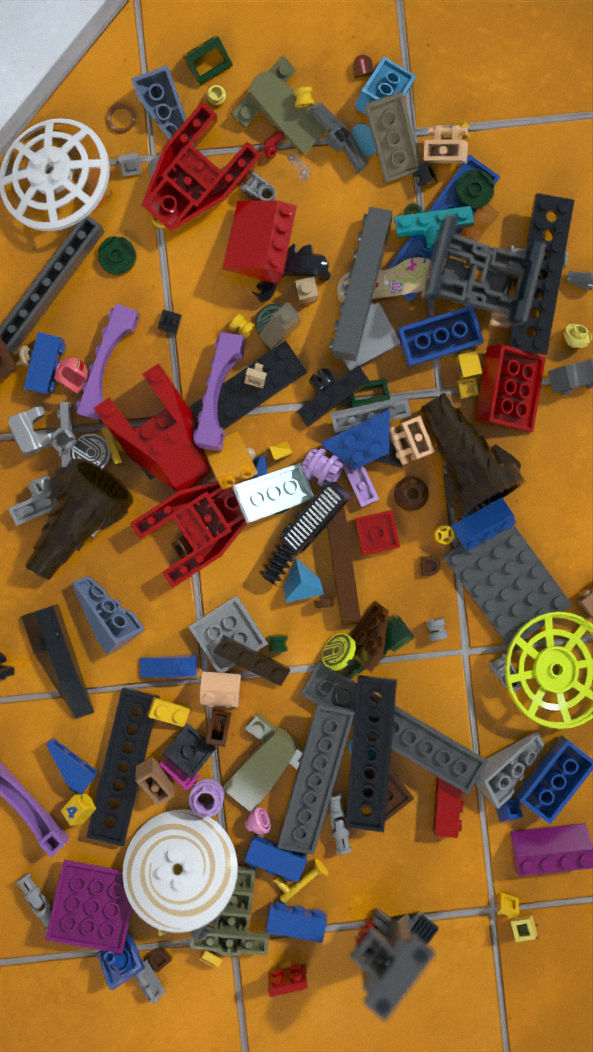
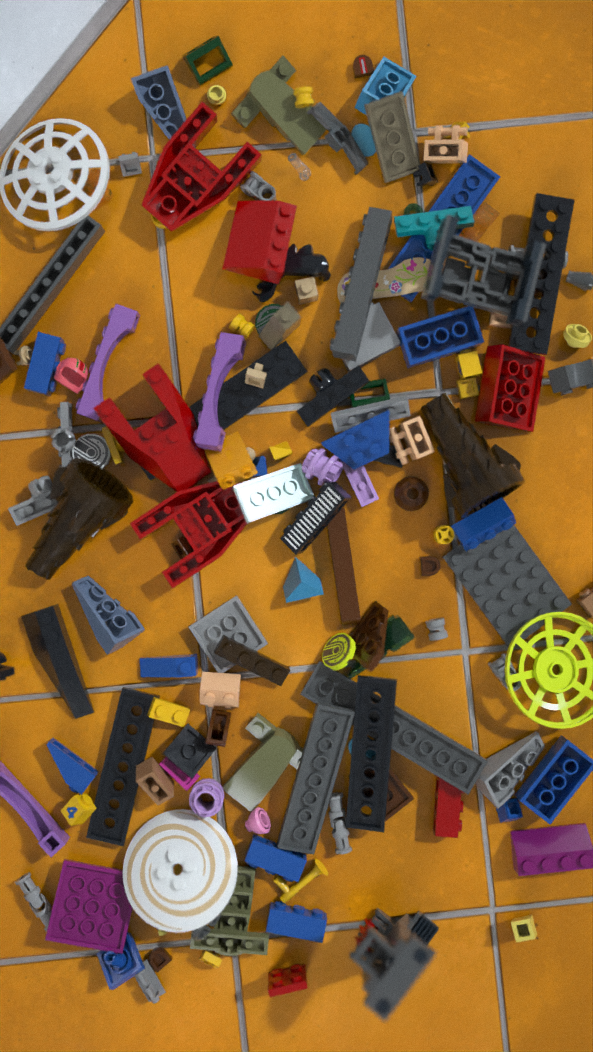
light grey piece [8,406,53,456] -> none
dark green tile [98,236,137,276] -> none
dark orange piece [107,104,135,132] -> none
black tile [158,310,182,334] -> none
black piece [259,544,298,587] -> none
red arm [264,131,284,158] -> none
dark green wheel [269,635,288,652] -> none
reddish brown tile [314,597,334,608] -> none
red plate [355,510,400,555] -> none
dark green tile [455,170,494,210] -> none
yellow tile [497,893,519,918] -> none

